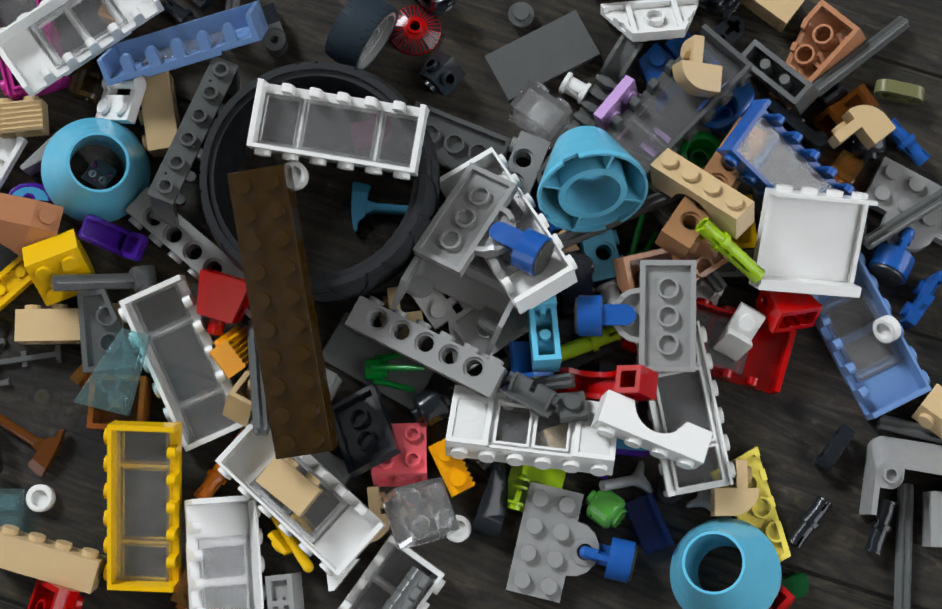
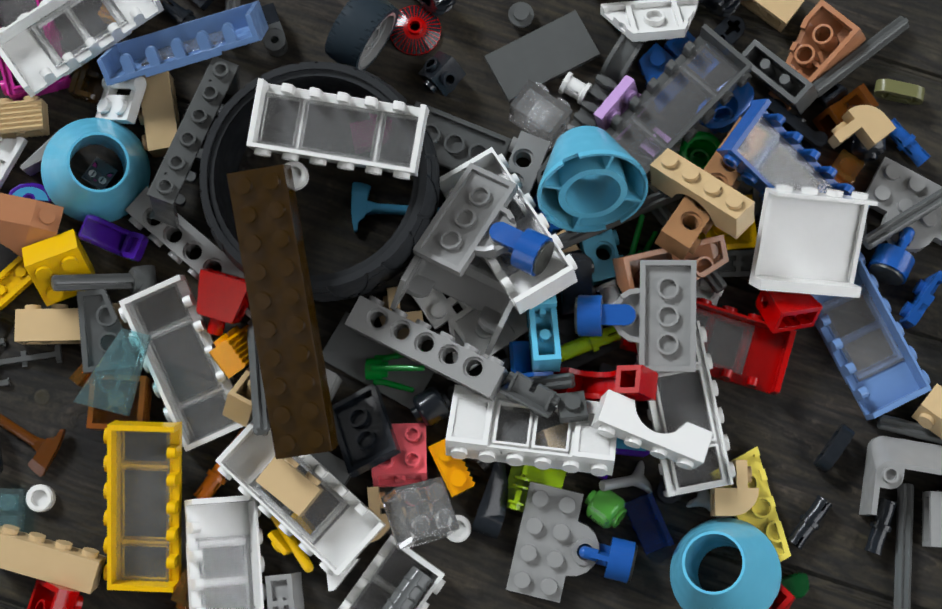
tan brick [672,35,723,98] -> none
lime pin [696,217,765,283] -> none
white slope [713,302,766,362] -> none
white tile [873,315,901,344] -> none

